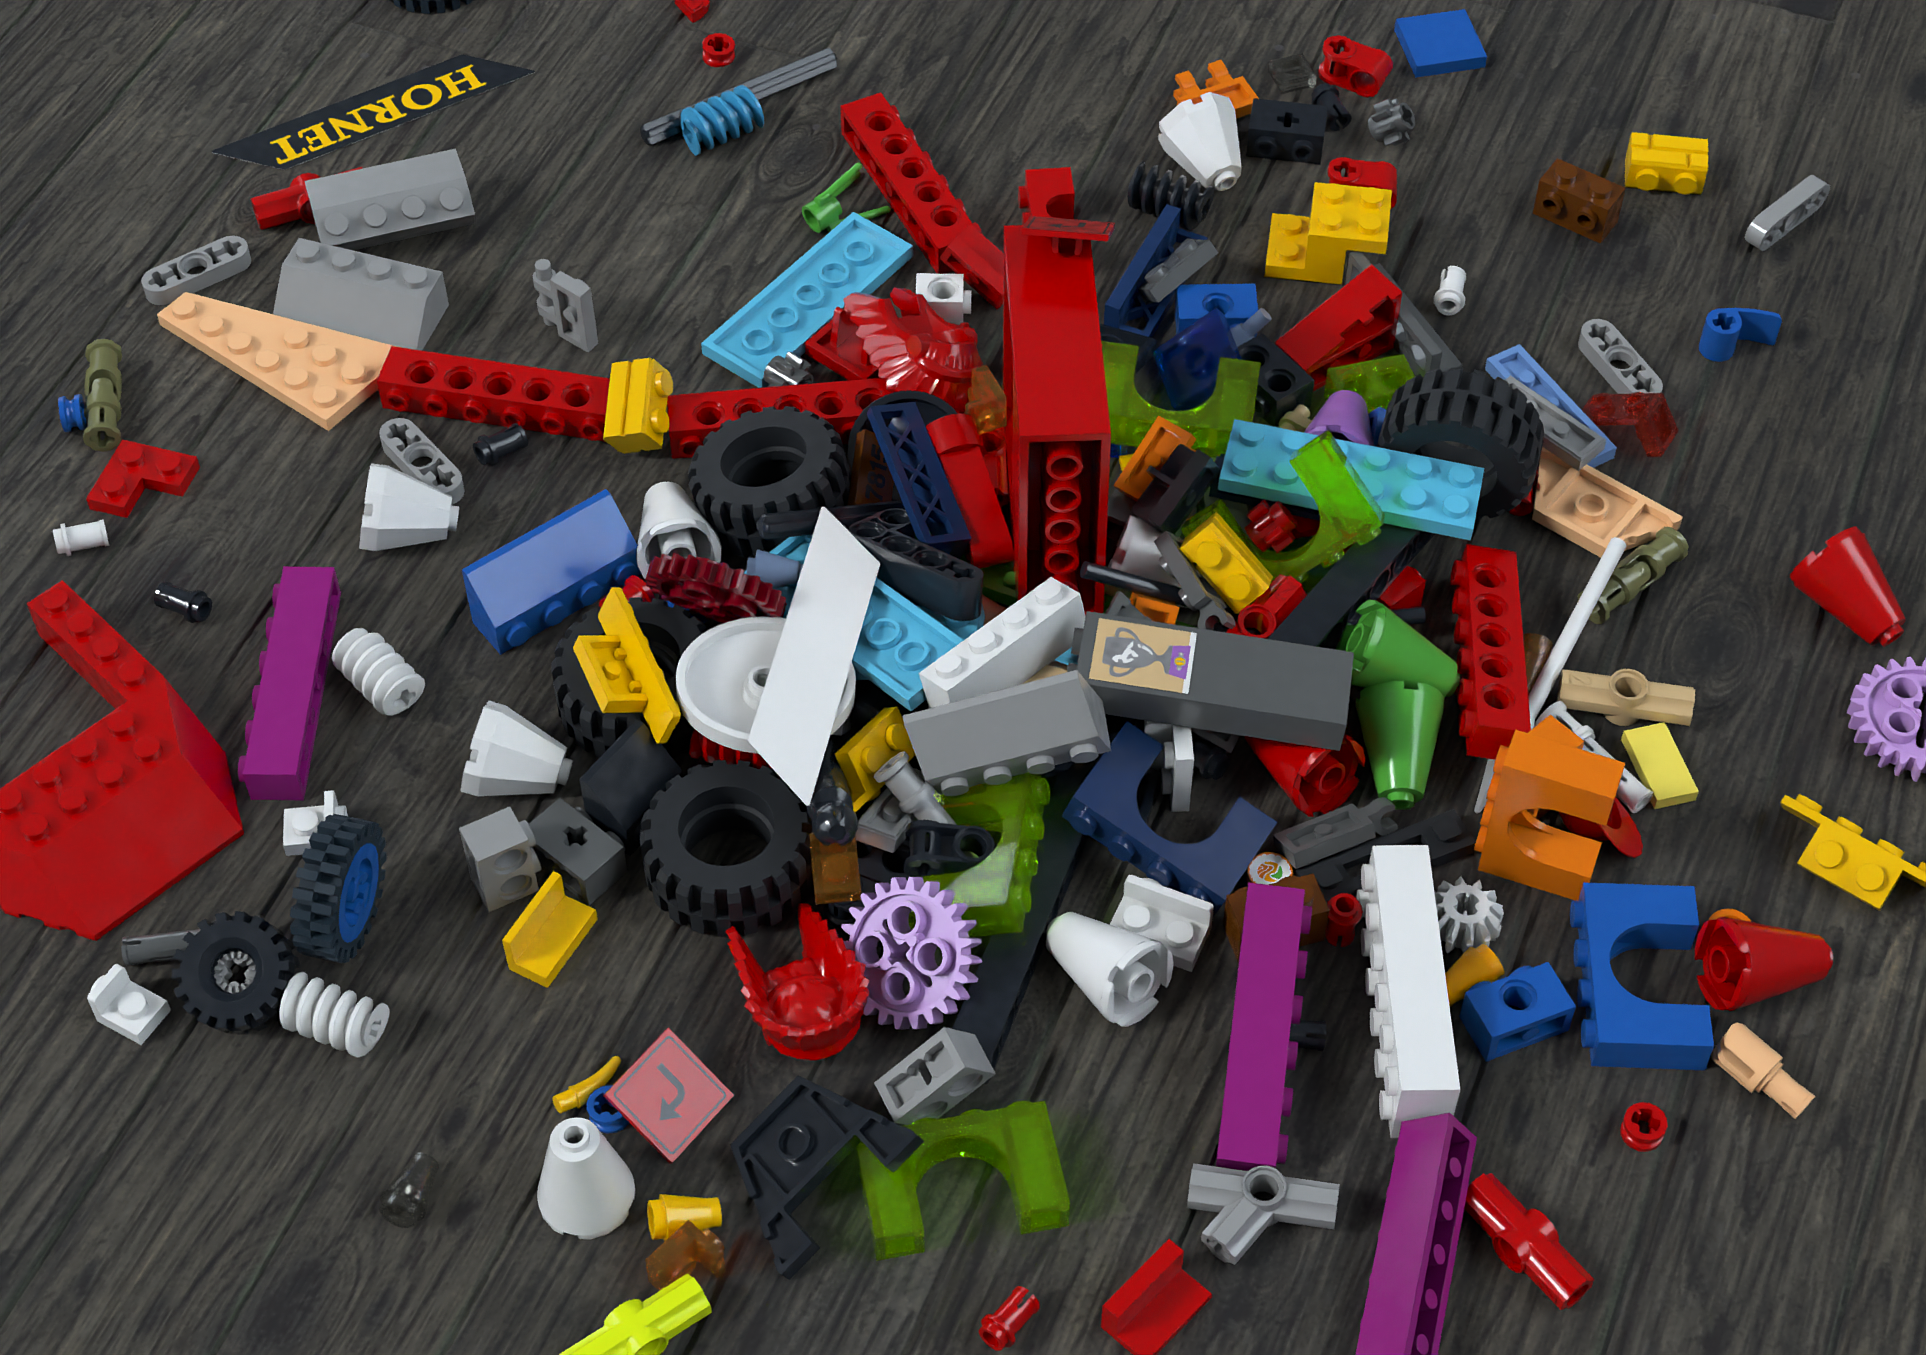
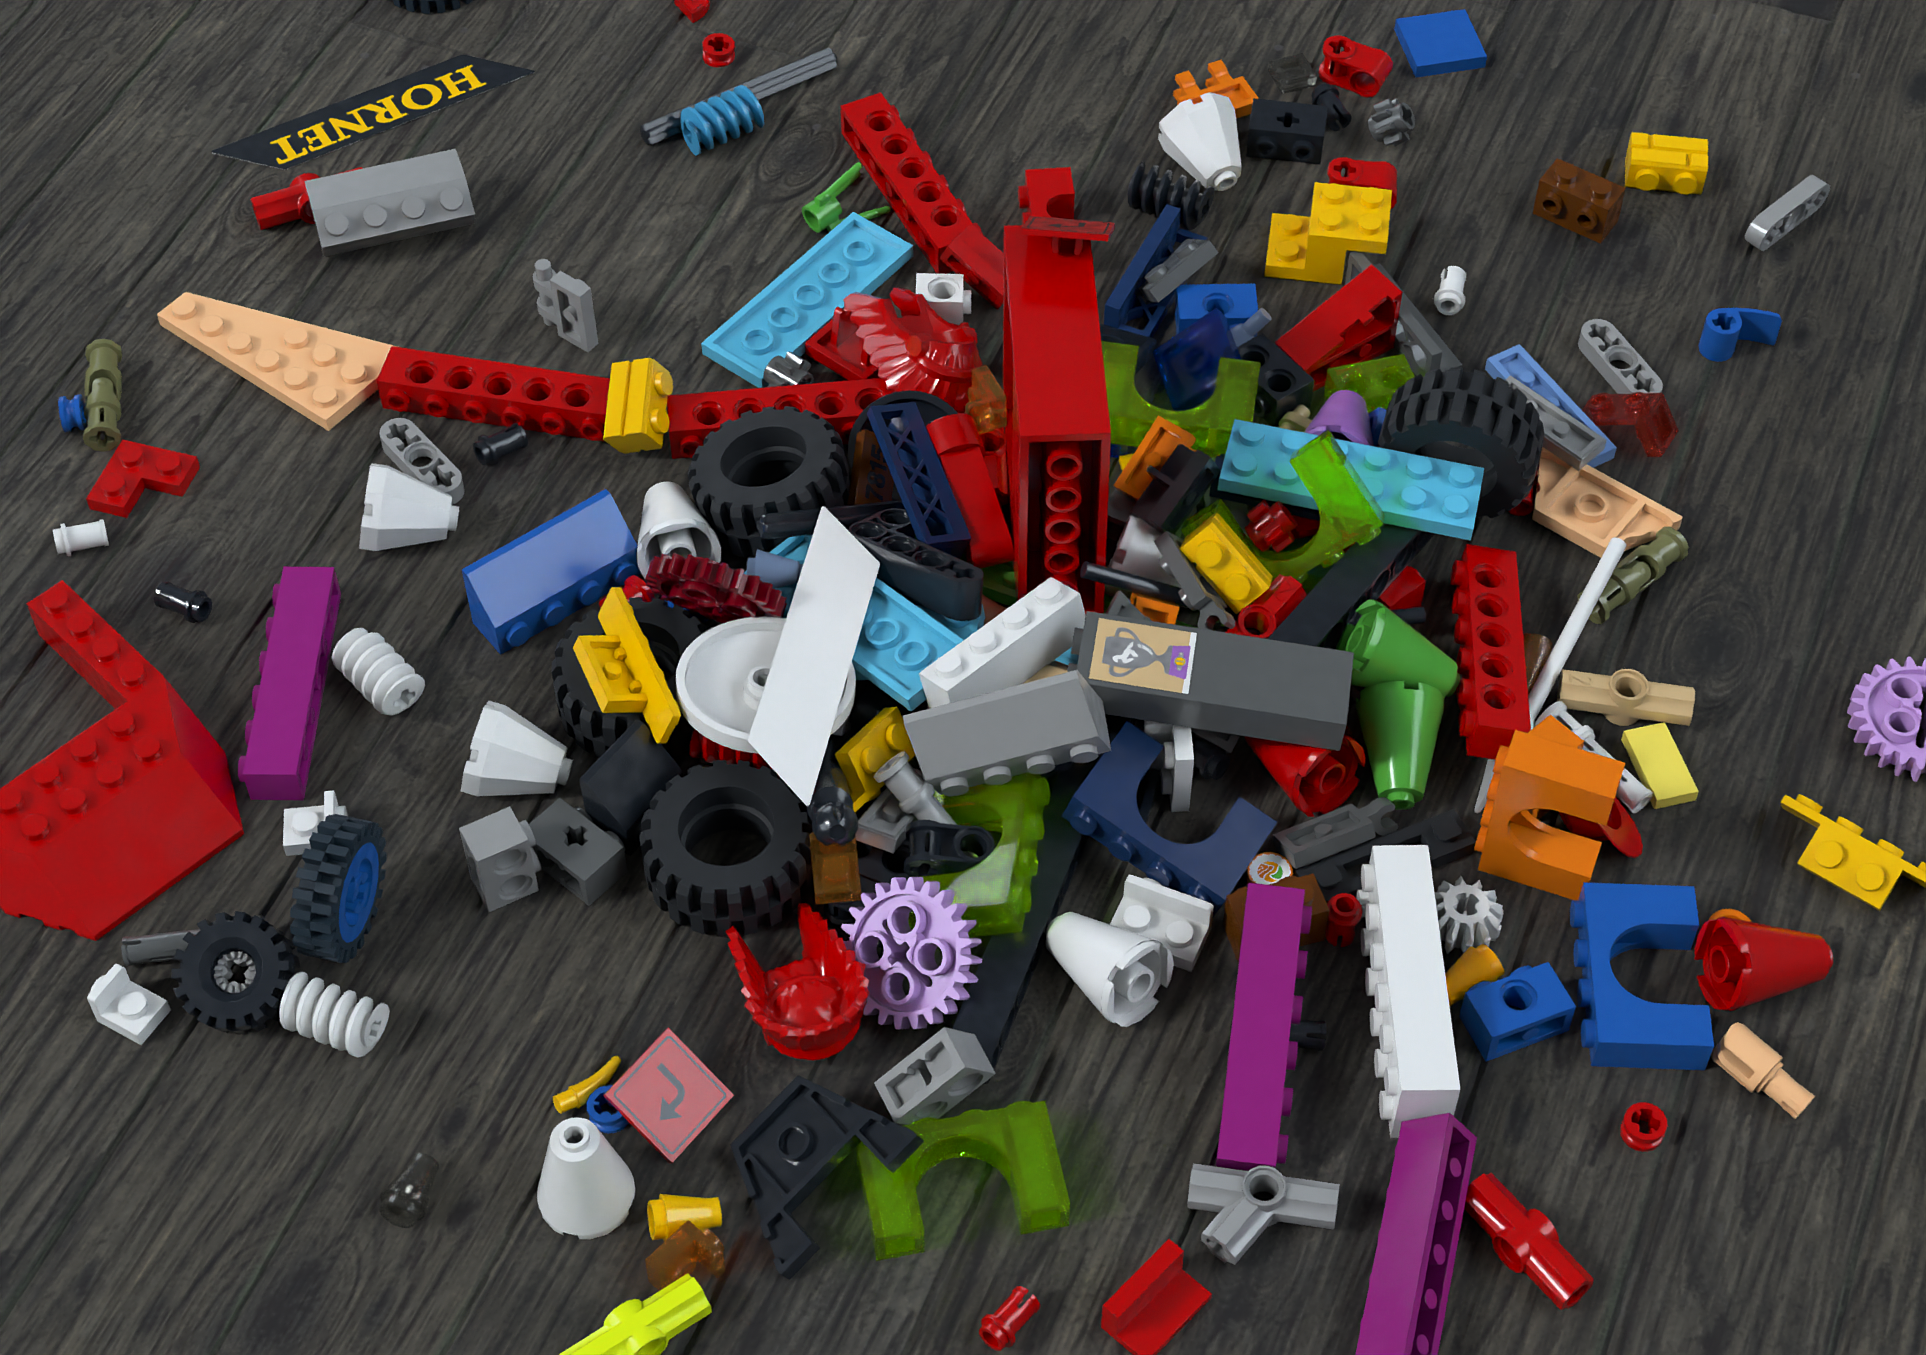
light grey beam [141,236,251,305] -> none
light grey slope [273,238,449,350] -> none
yellow panel [502,871,597,988] -> none
red cone [1789,526,1906,647] -> none

